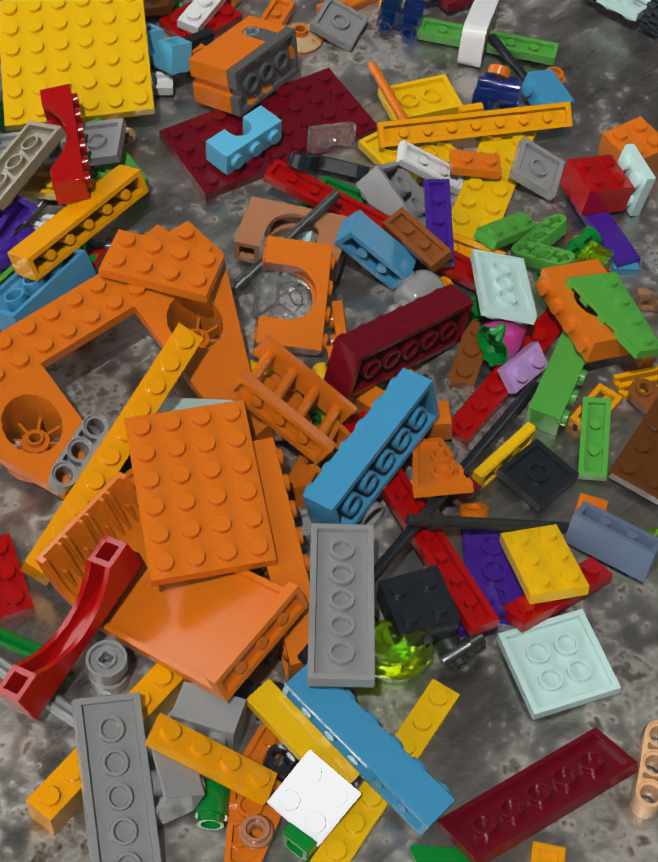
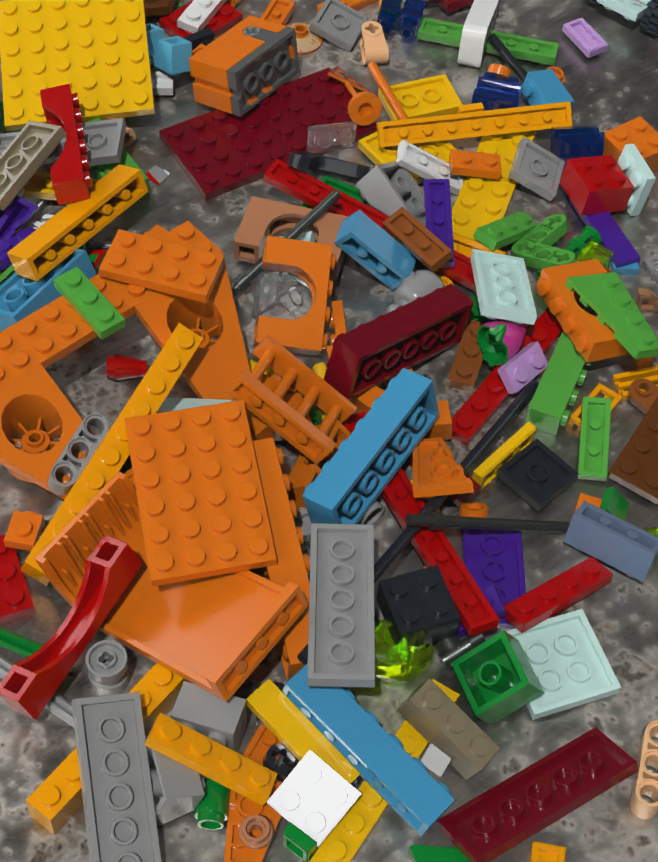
medium azure arch [206,105,282,175] -> none
yellow plate [499,524,589,605] -> none
none -> orange bracket [4,510,46,551]
none -> bright green plate [53,267,126,340]
none -> red cone [106,353,147,381]
none -> light grey sticker [145,165,170,185]
none -> orange piece [328,66,382,126]
none -> light nougat piece [359,21,389,65]
none -> dark tan brick [397,678,500,779]
none -> white sticker [421,744,451,777]
none -> green brick [451,630,545,725]
none -> clear blue hips [550,126,604,158]
none -> lavender plate [562,18,608,58]
none -> green tile [600,487,630,521]

